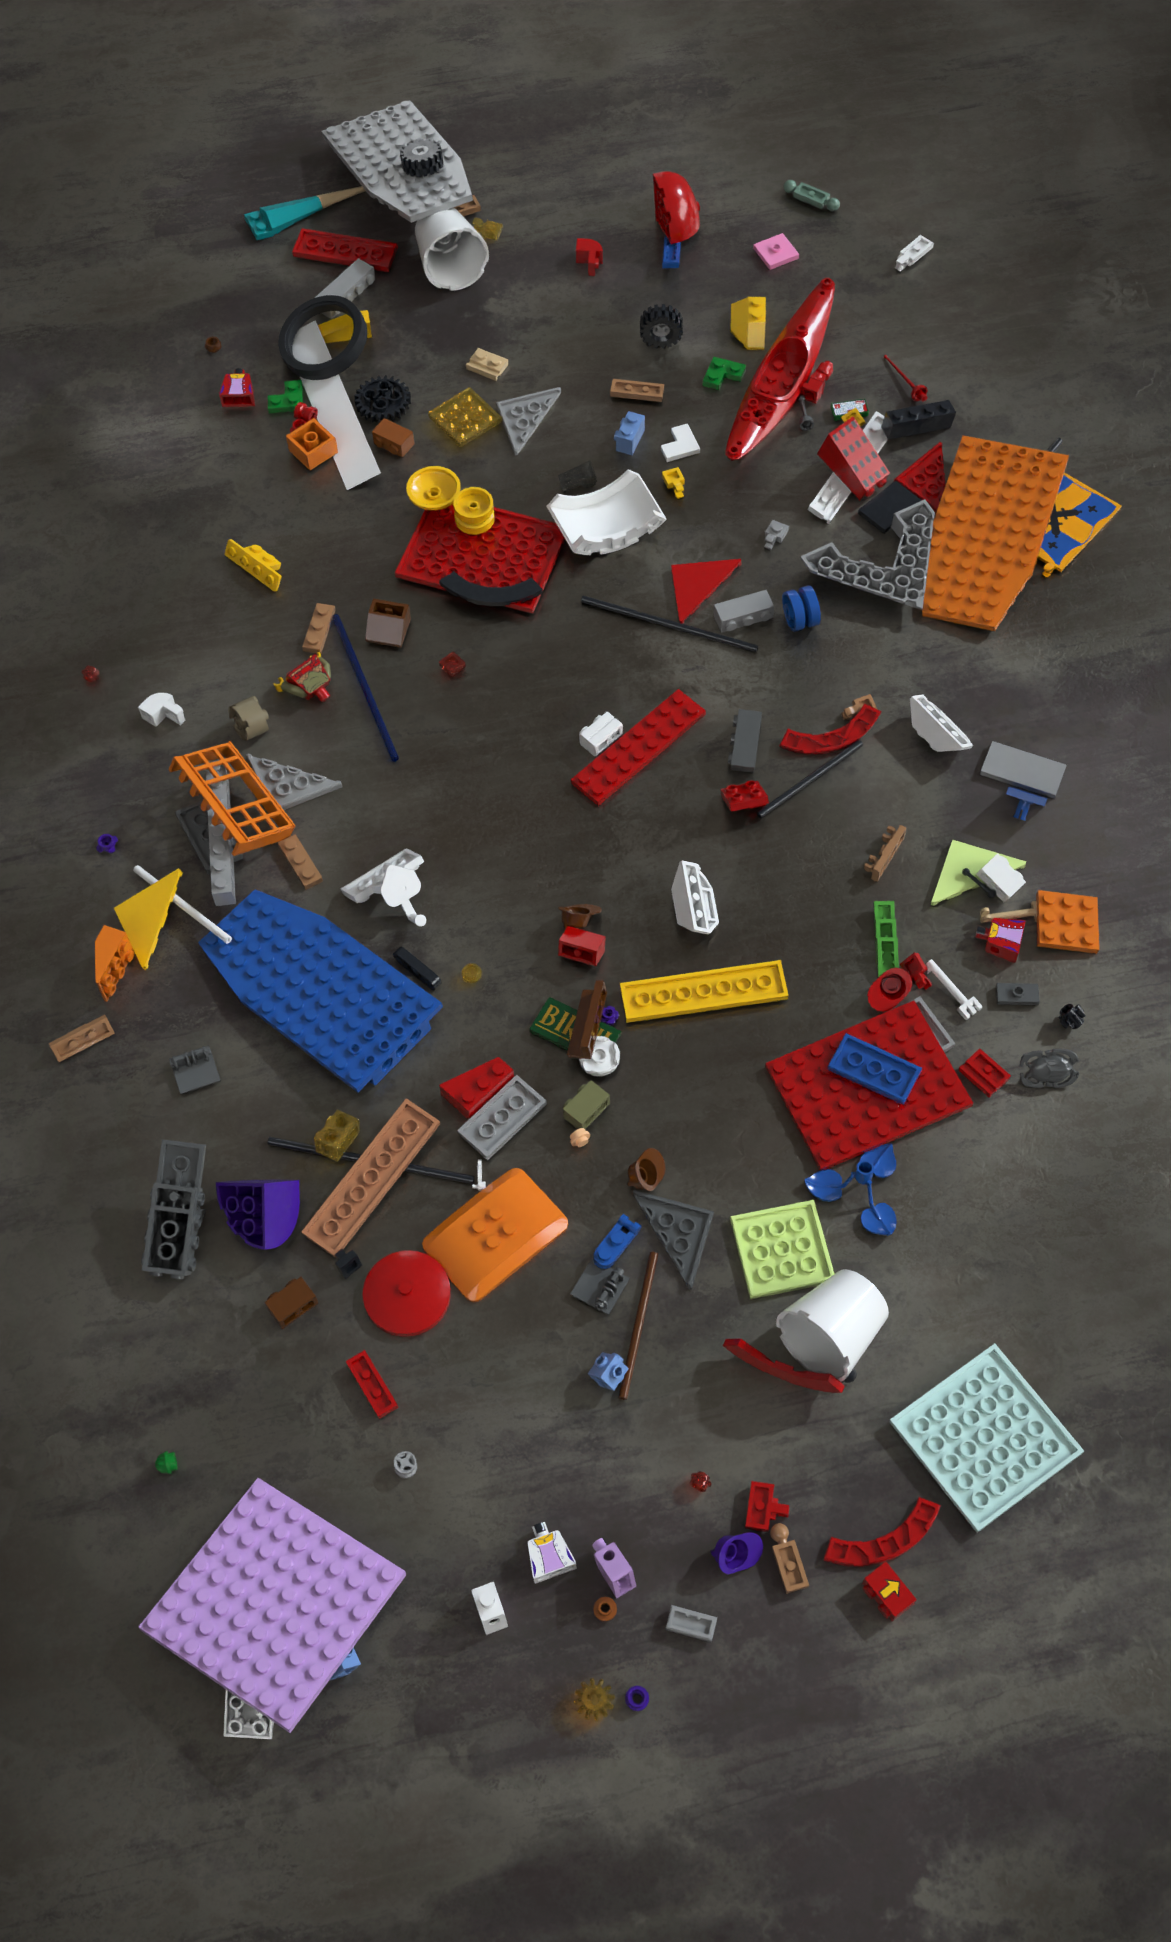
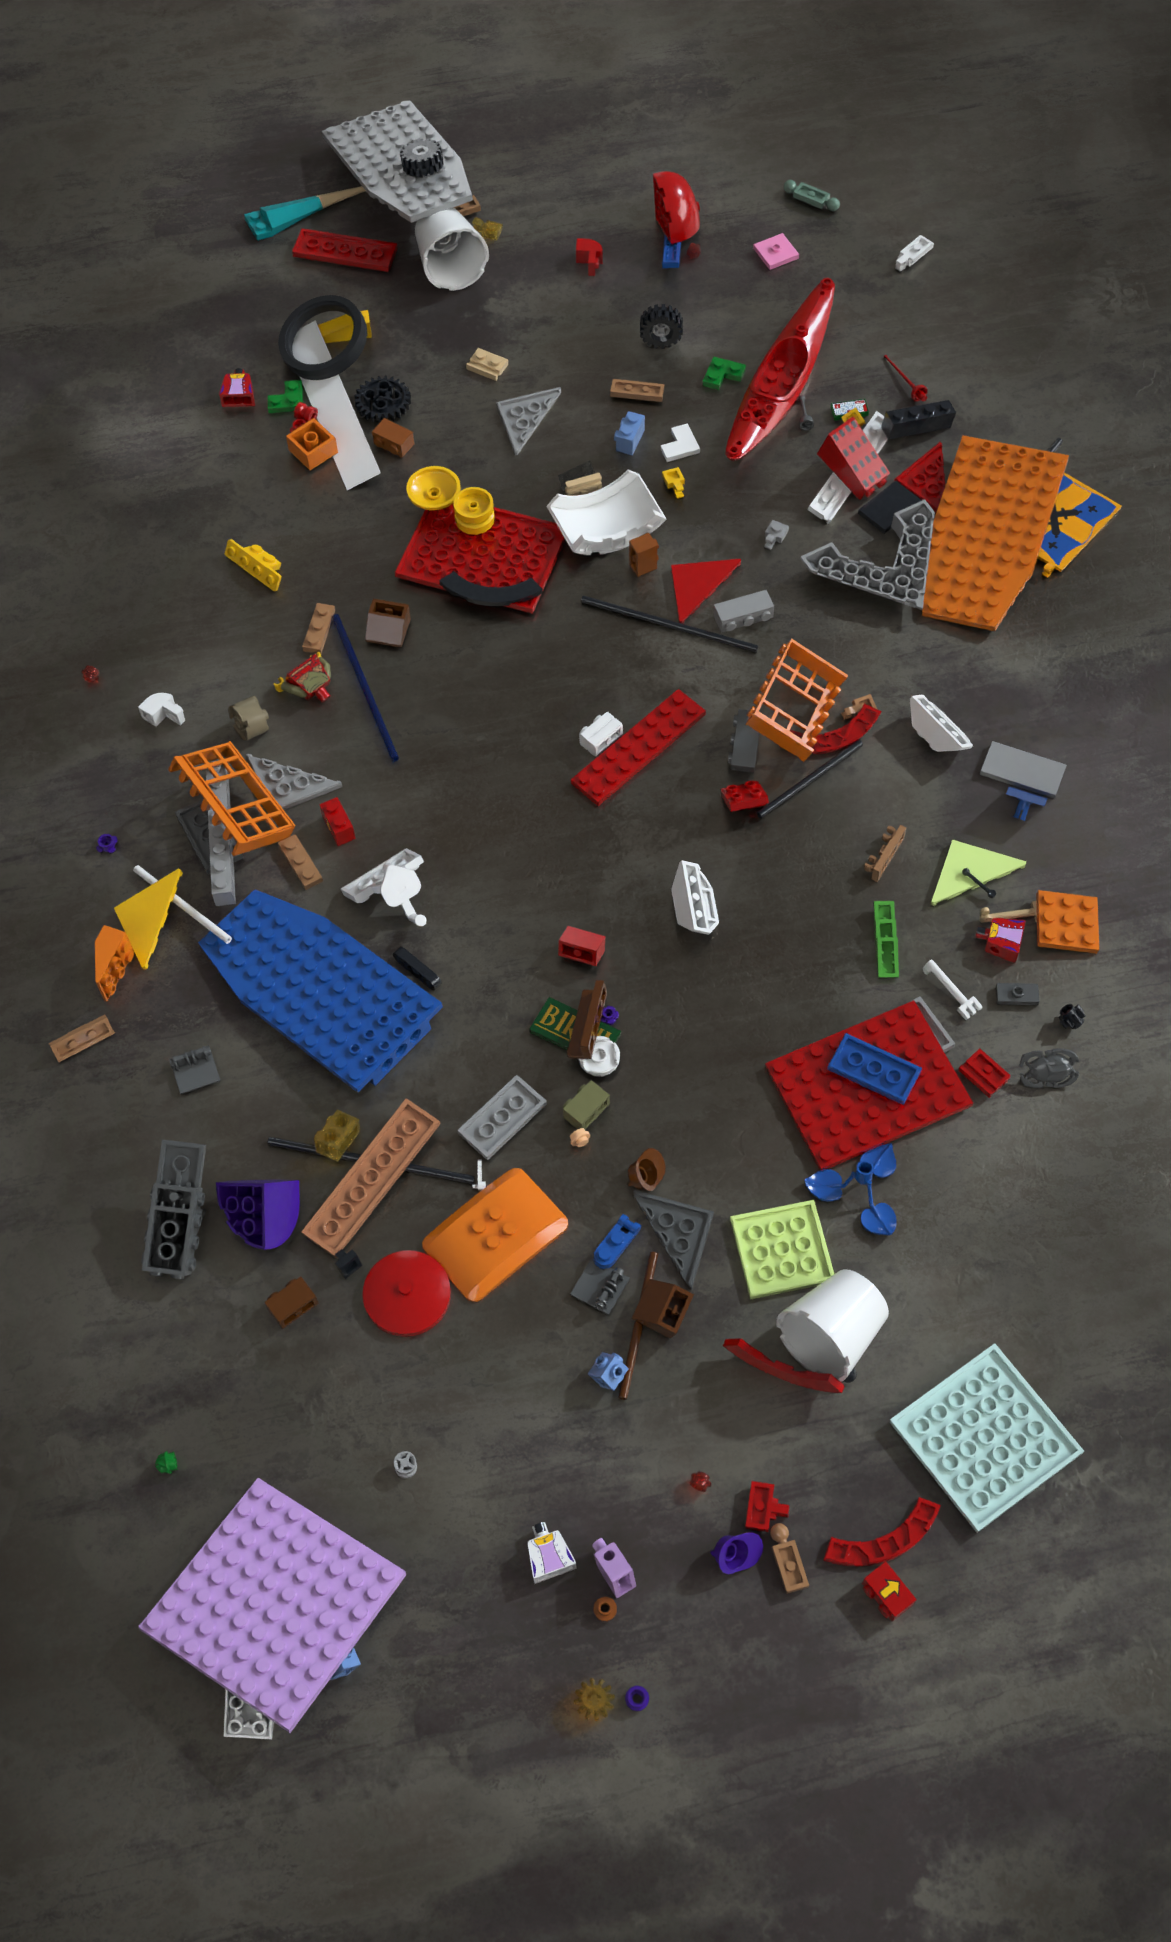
reddish brown plate [205,336,222,353] -> none
light grey brick [315,258,375,319] -> none
red plate [346,1350,399,1419] -> none
clear yellow plate [428,387,502,448] -> none
clear red plate [439,651,466,677] -> none
red wedge [439,1057,514,1120] -> none
clear yellow plate [462,963,482,983] -> none
white torso [471,1582,508,1635] -> none
reddish brown piece [558,904,602,930] -> none
yellow plate [620,960,789,1023] -> none
light grey plate [666,1605,717,1643] -> none
yellow wedge [731,297,766,350] -> none
blue wheel [782,585,821,632] -> none
red piece [801,361,833,404] -> none
red piece [867,967,912,1012] -> none
red plate [899,952,932,990] -> none
white brick [976,853,1026,902] -> none
none -> red brick [319,797,356,846]
none -> tan plate [565,473,602,496]
none -> dark orange brick [629,533,659,577]
none -> reddish brown slope [631,1279,694,1339]
none -> clear red plate [687,243,701,259]
none -> orange window [745,638,848,762]

